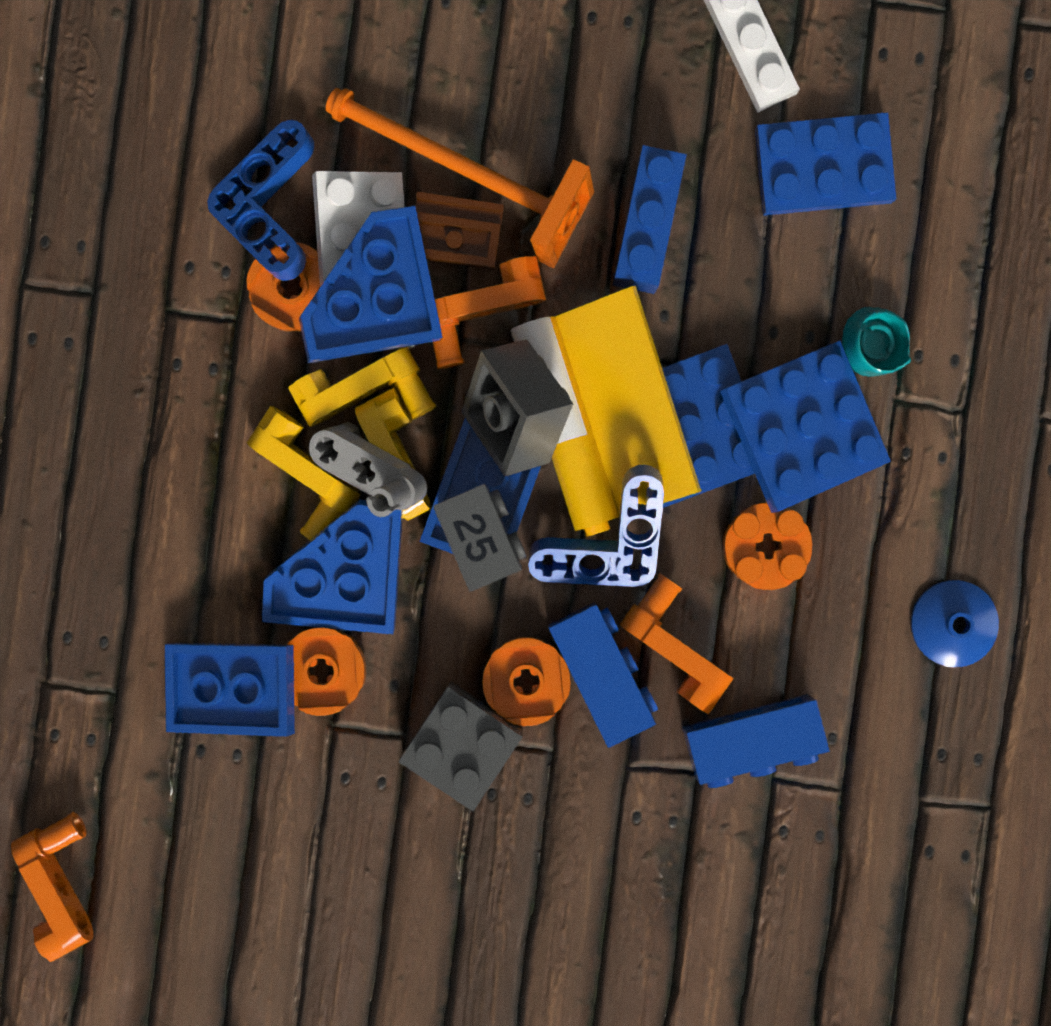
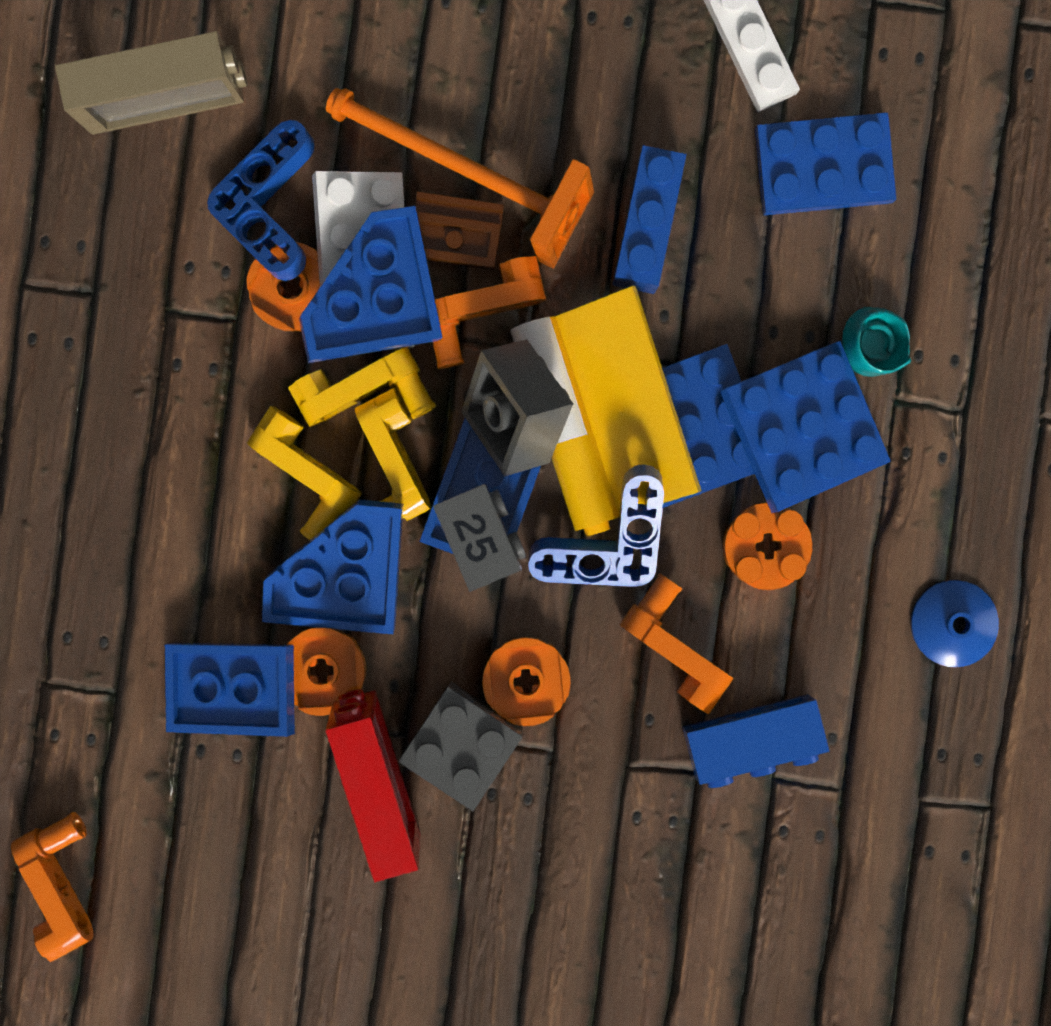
light grey beam [309,422,427,517] -> none
blue brick [548,602,658,748] -> none
none -> dark tan window [55,31,248,135]
none -> red window [325,689,421,883]

